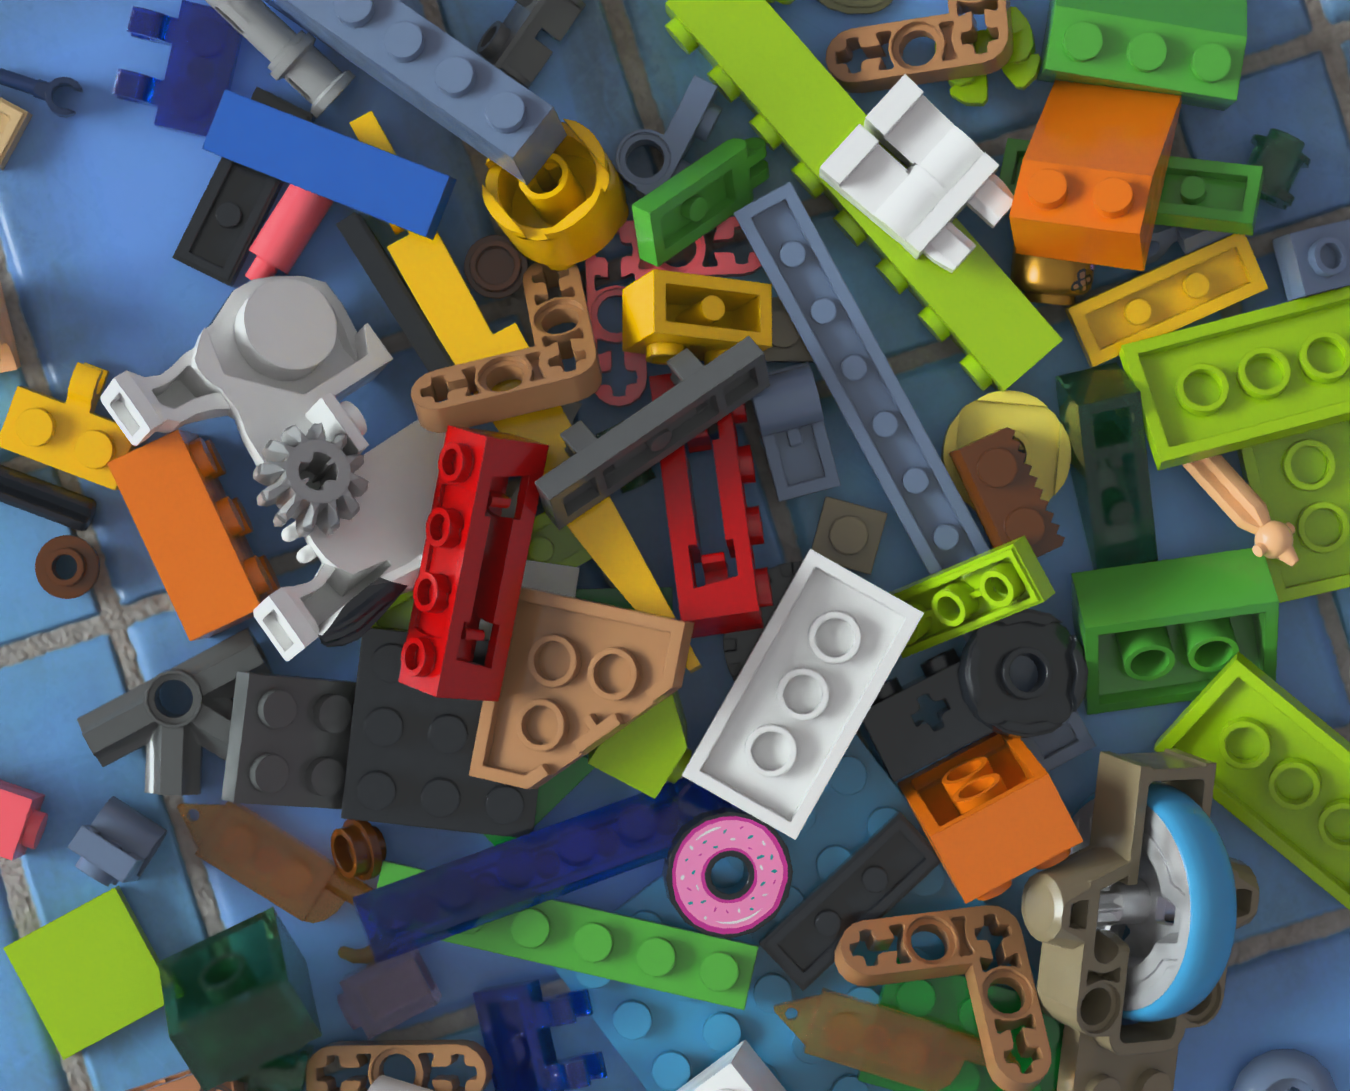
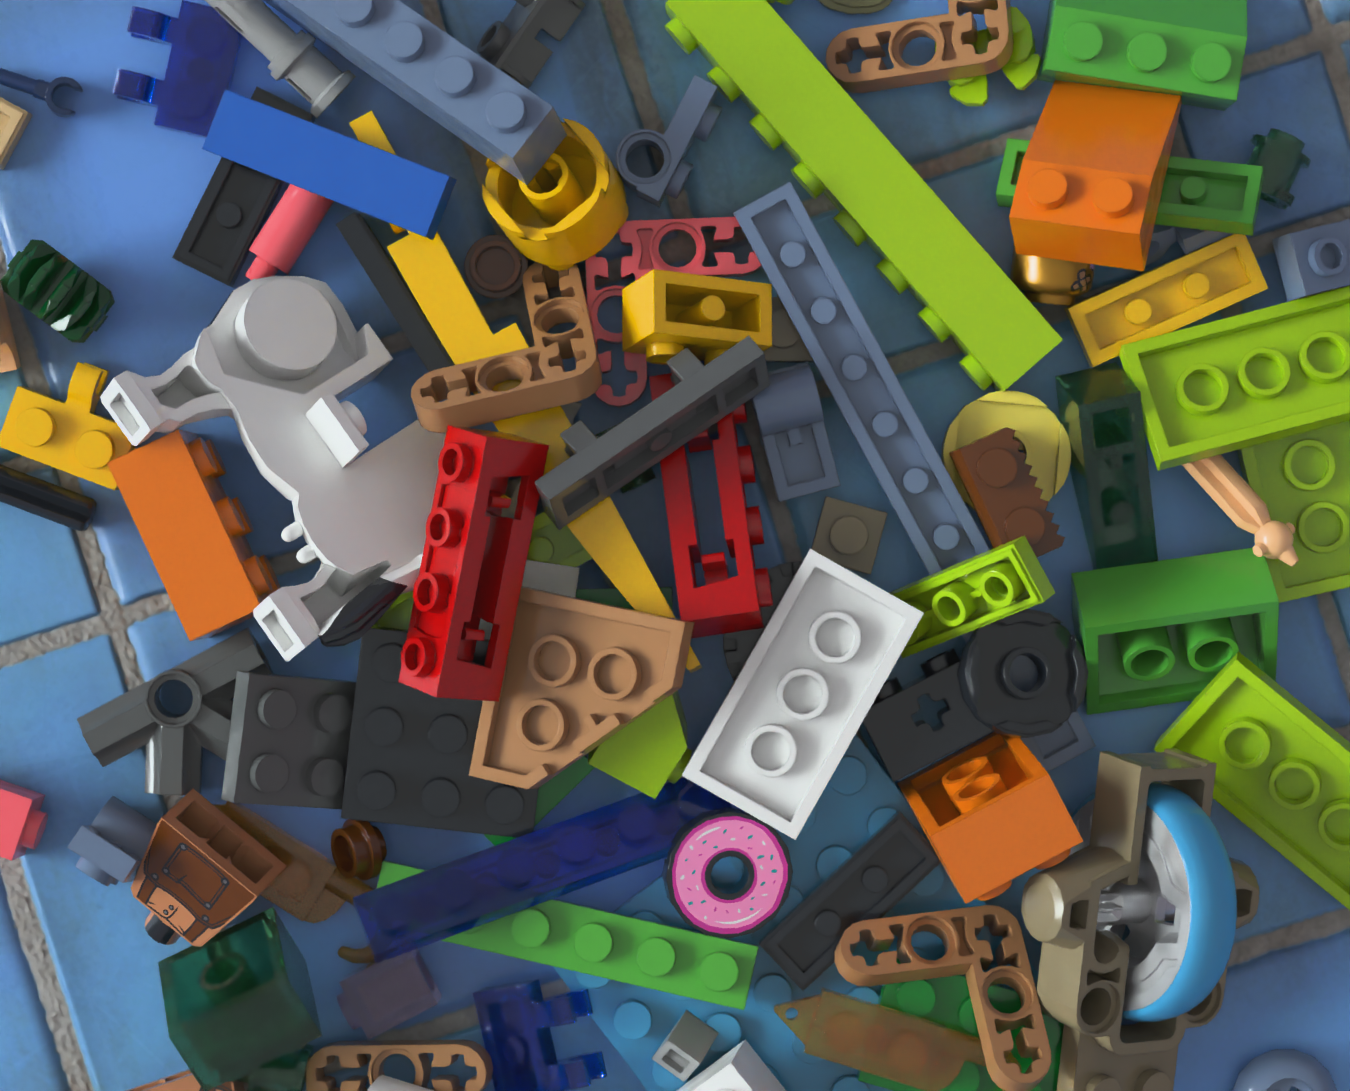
lime tile [3,885,179,1060] -> none
reddish brown plate [35,535,100,599] -> none
light grey gear [253,422,369,538] -> none
bright green hinge [631,137,770,267] -> none
white hips [819,74,1014,273] -> none
none -> dark green gear [0,240,115,343]
none -> torso [131,788,287,947]
none -> light grey piece [652,1010,719,1082]

